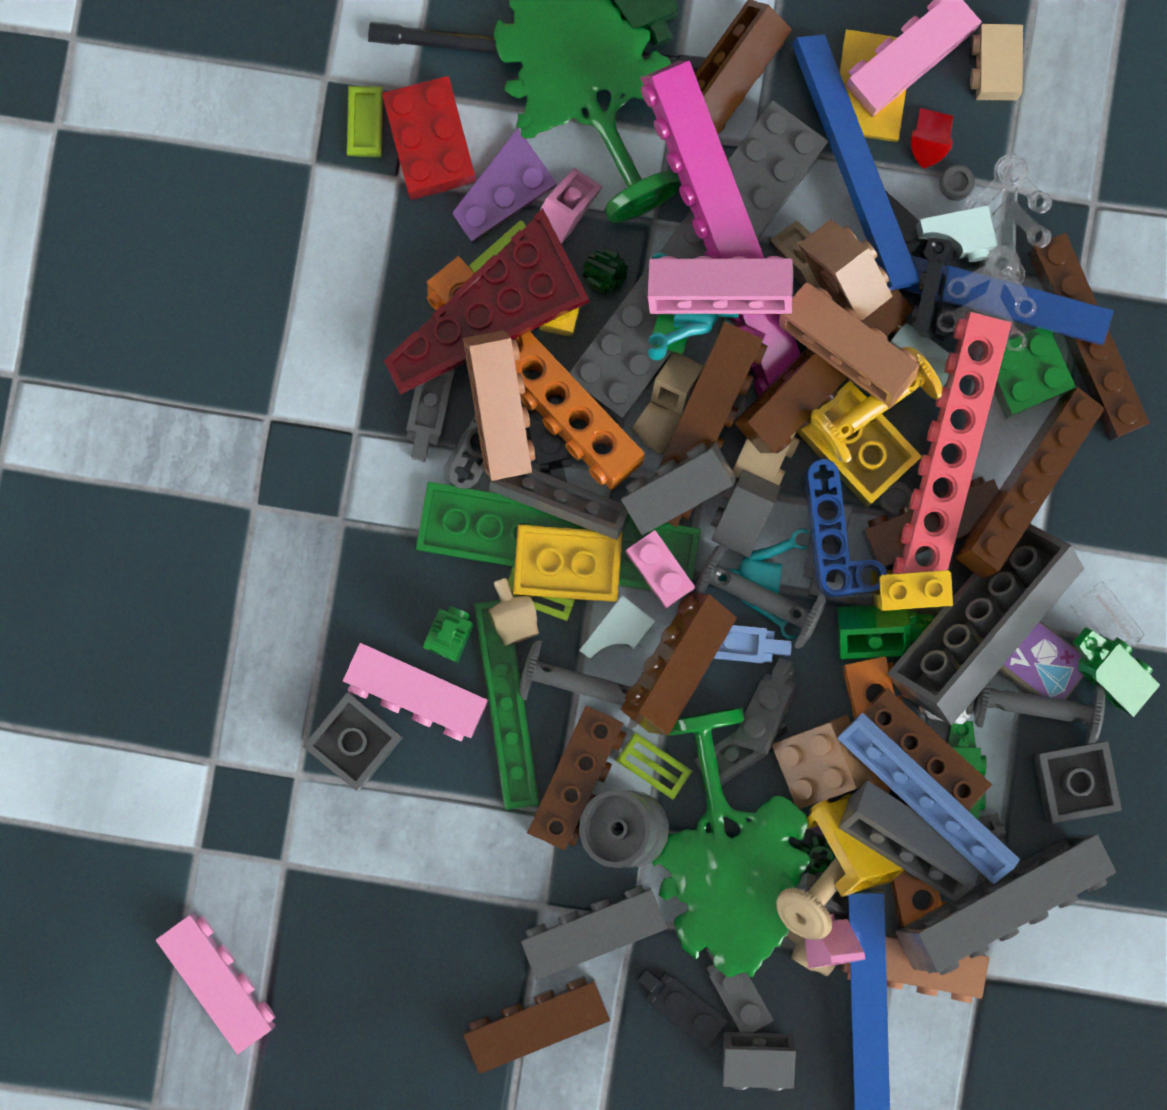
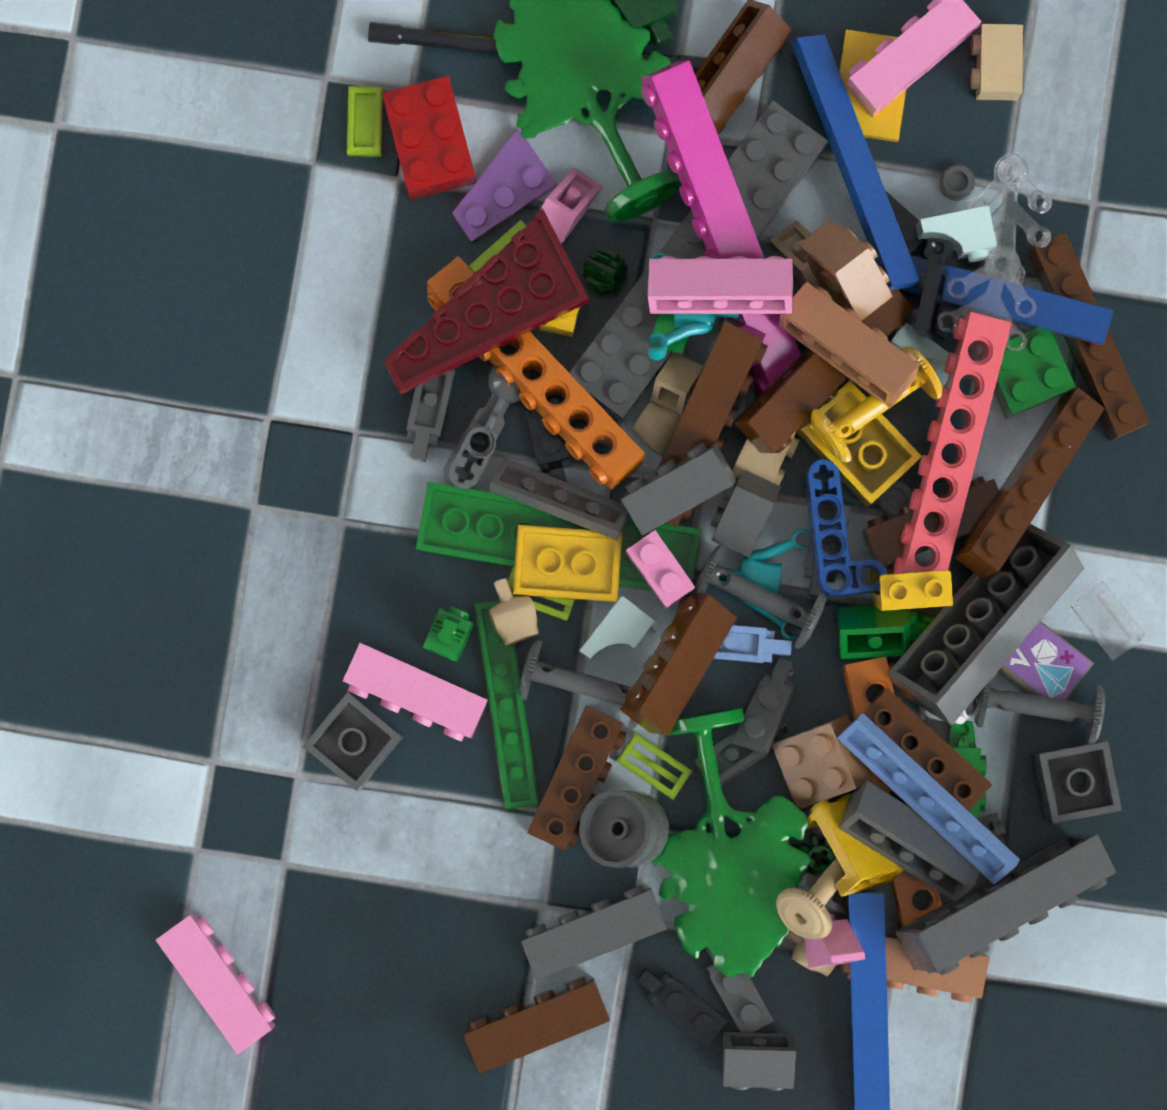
brick [463,330,535,481] -> none
red tile [911,108,954,169] -> none
hinge [1072,627,1160,717] -> none

